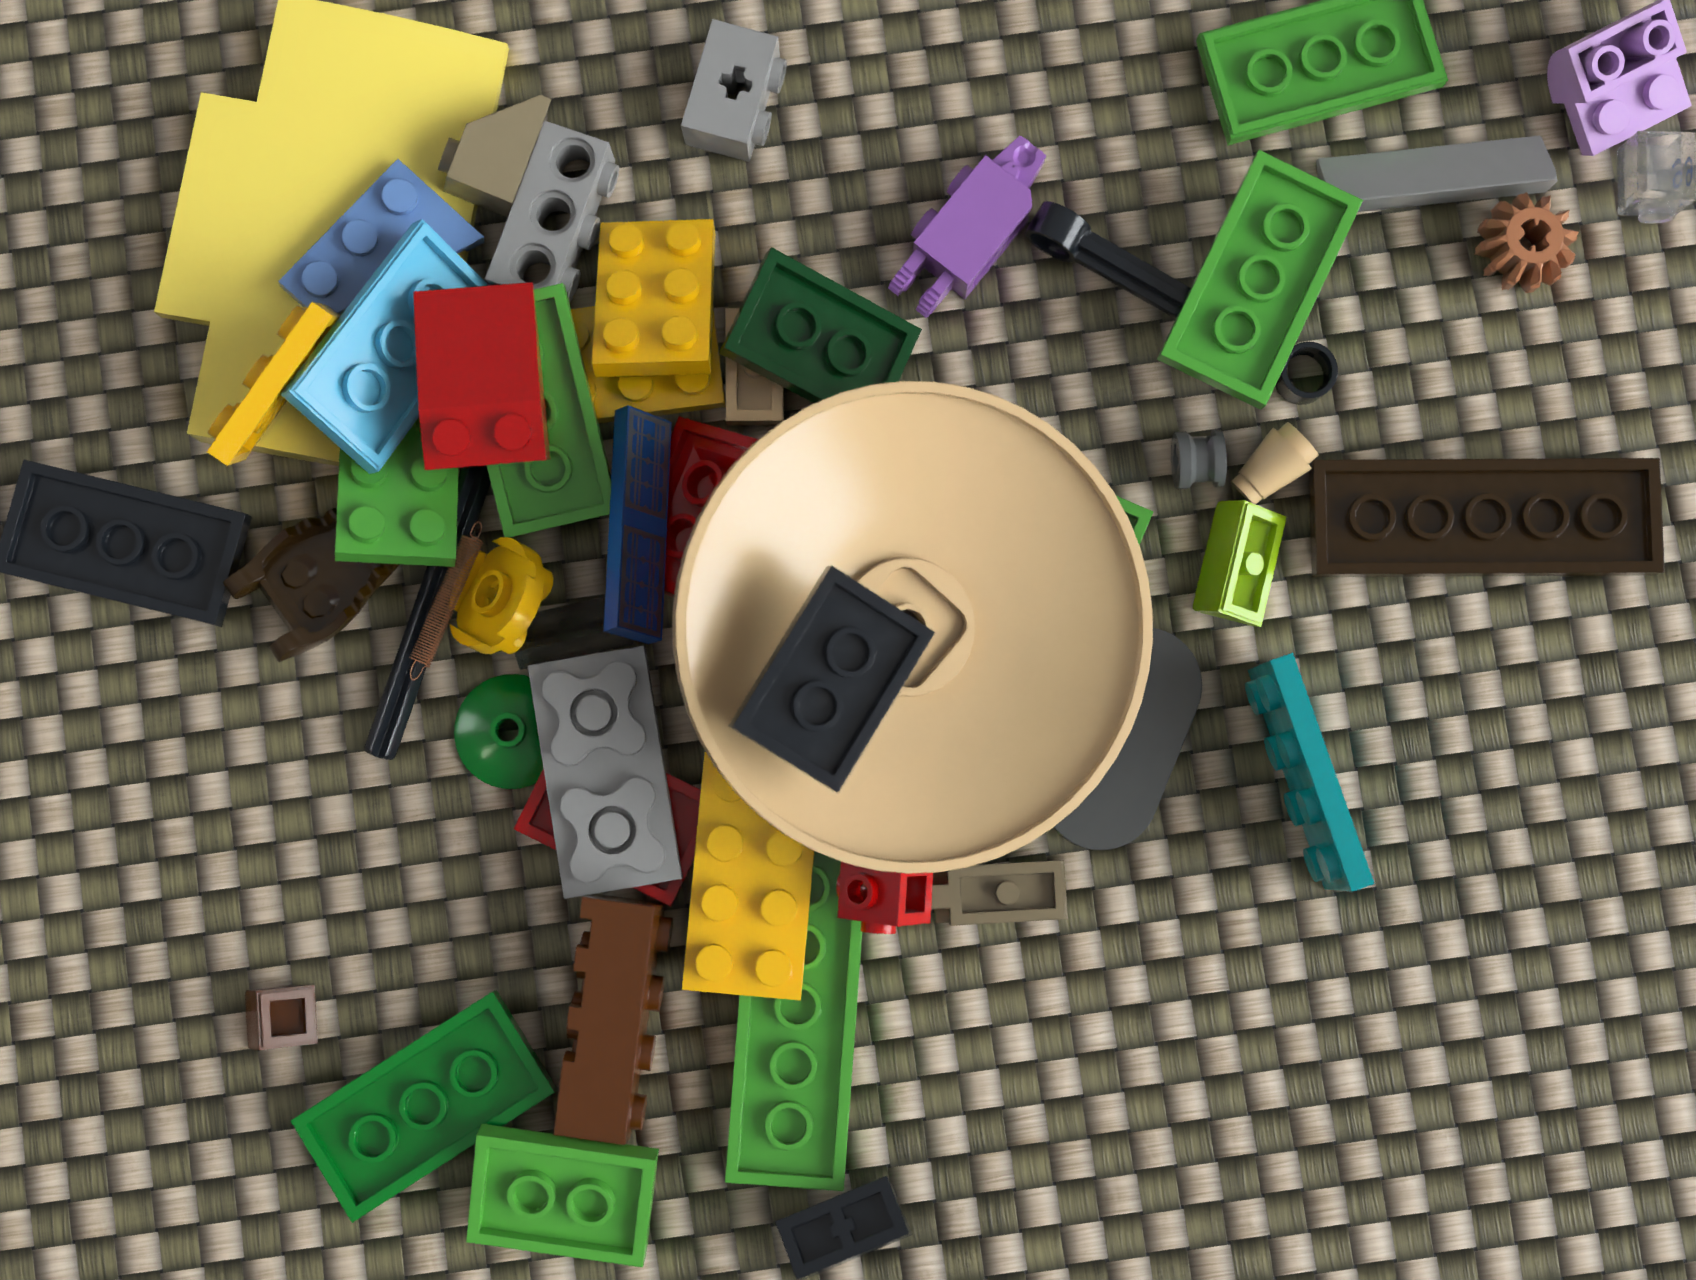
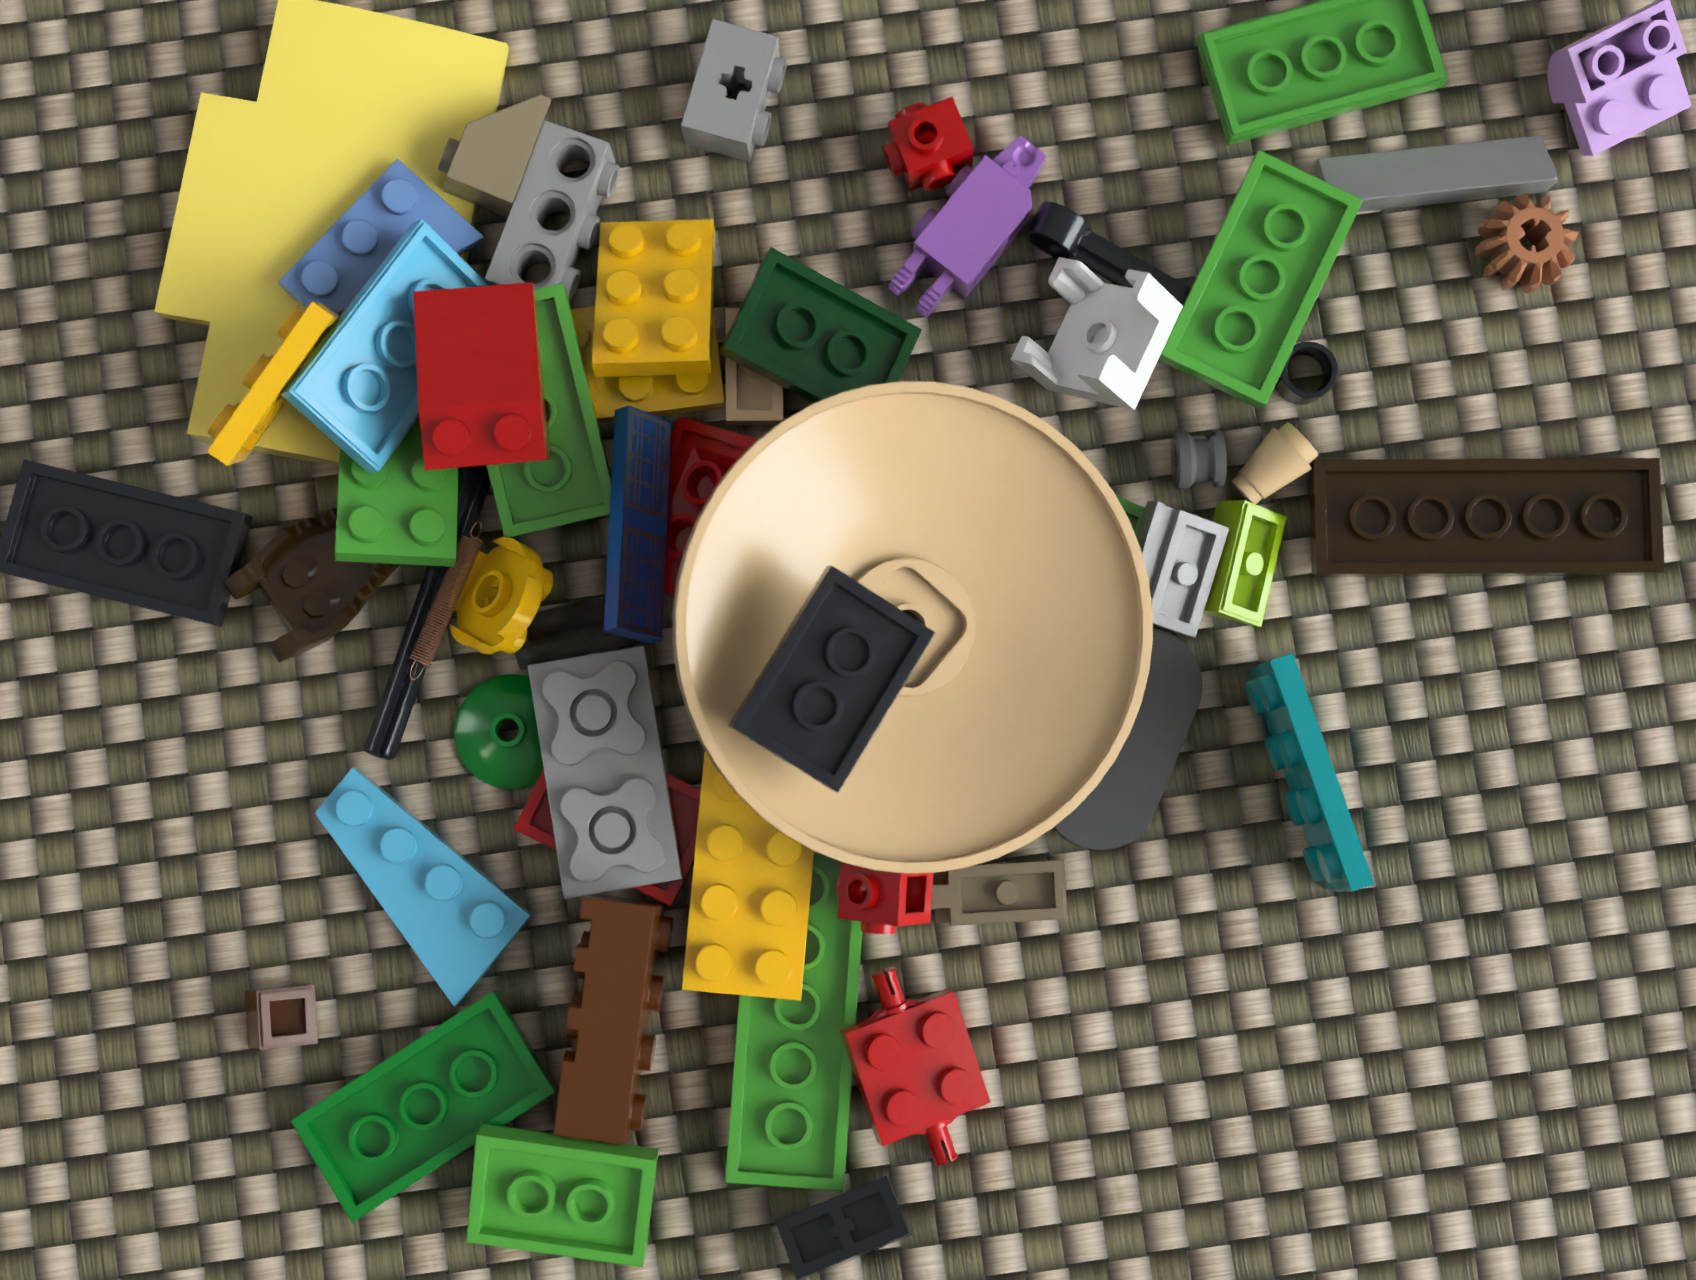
clear brick [1617,131,1696,224] -> none
none -> medium azure wing [315,768,533,1007]
none -> red plate [840,967,990,1166]
none -> red brick [882,97,974,192]
none -> white panel [1011,257,1183,410]
none -> plate [1136,501,1229,638]

